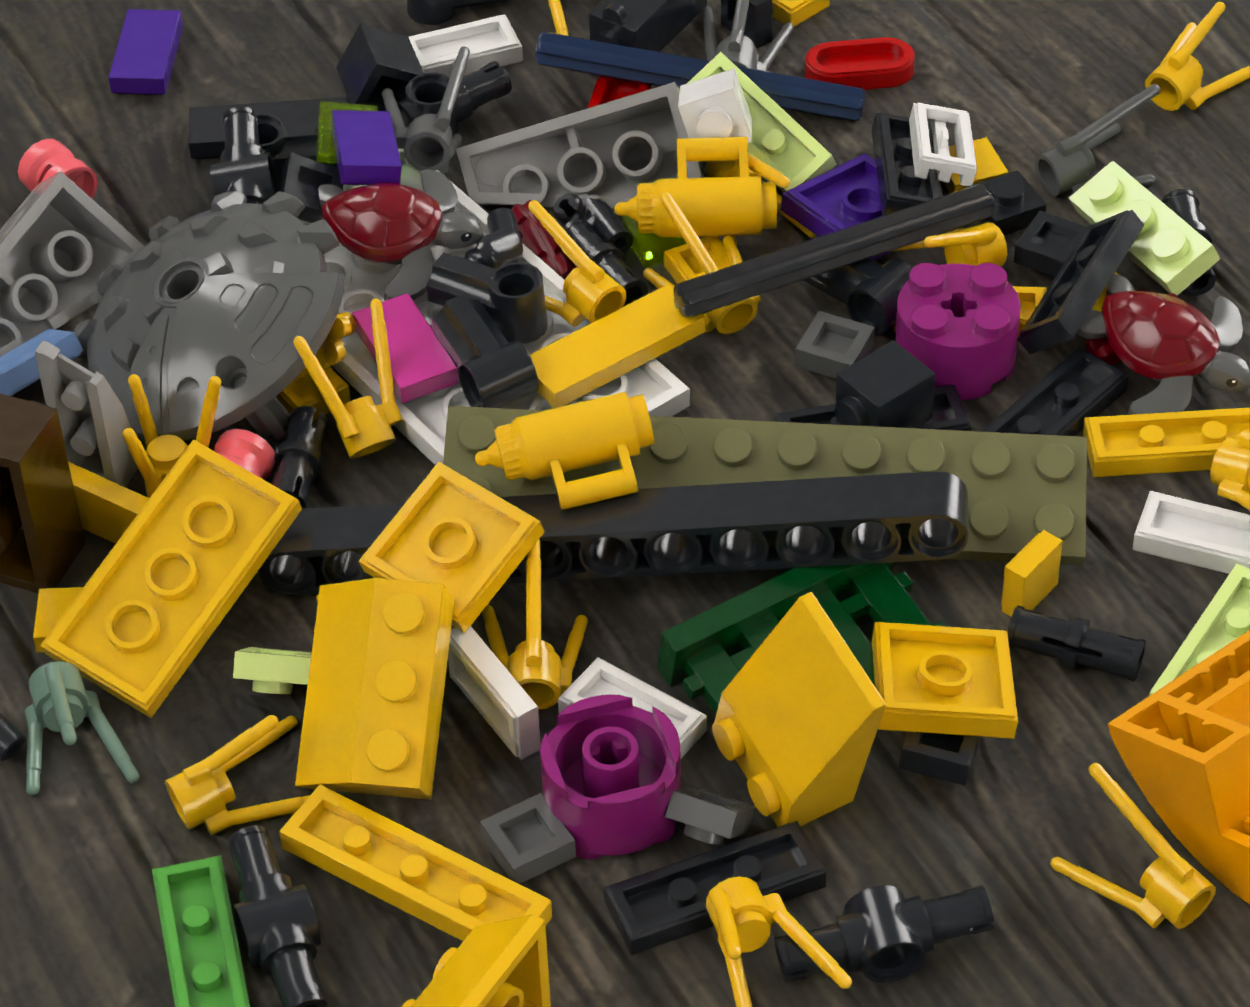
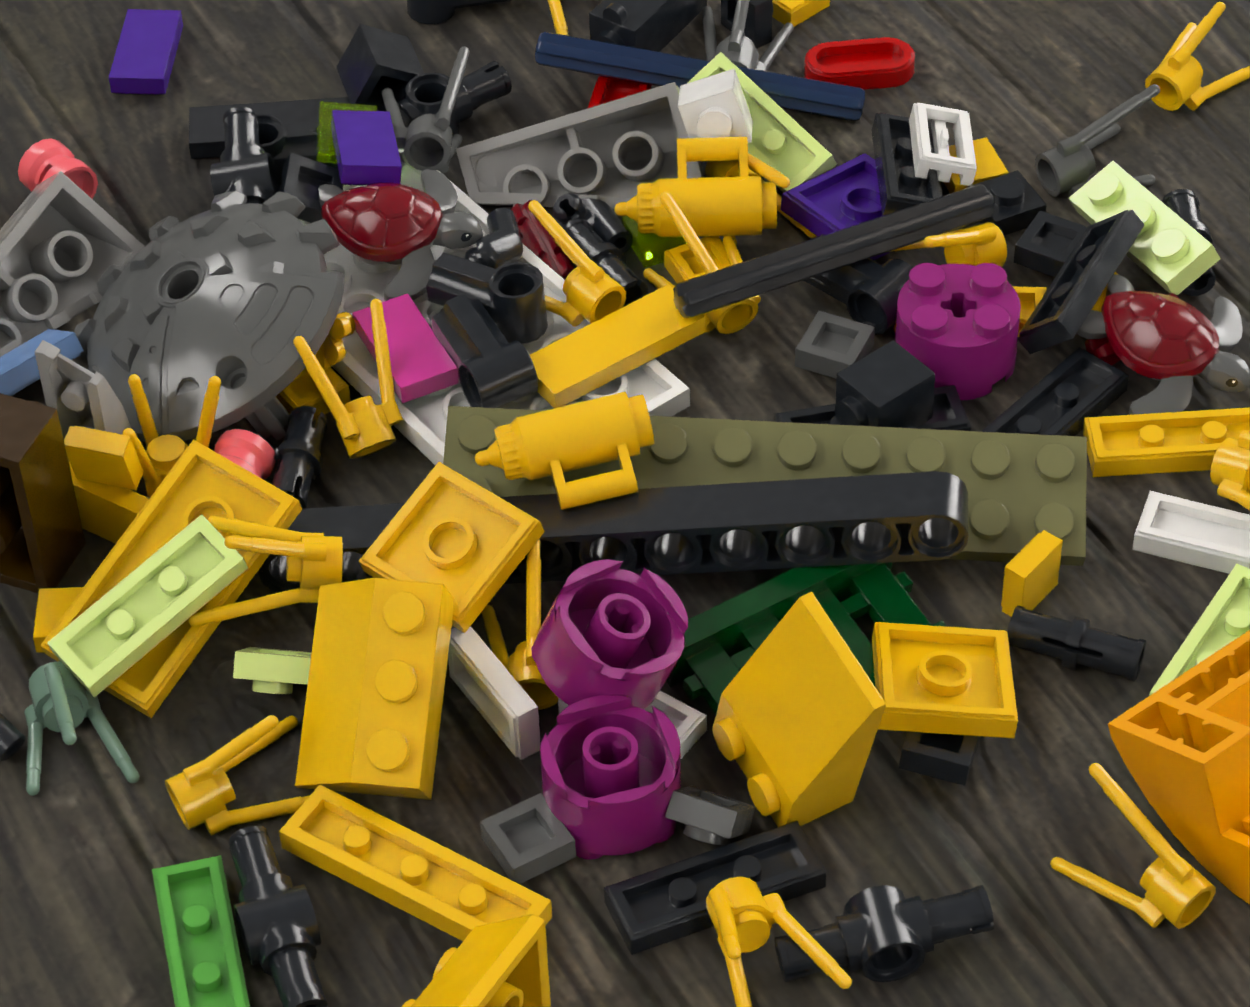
white tile [409,15,523,77] -> none
none -> yellowish green plate [47,514,248,698]
none -> yellow tile [64,426,144,490]
none -> yellow plant [188,516,343,626]
none -> magenta brick [531,559,688,709]

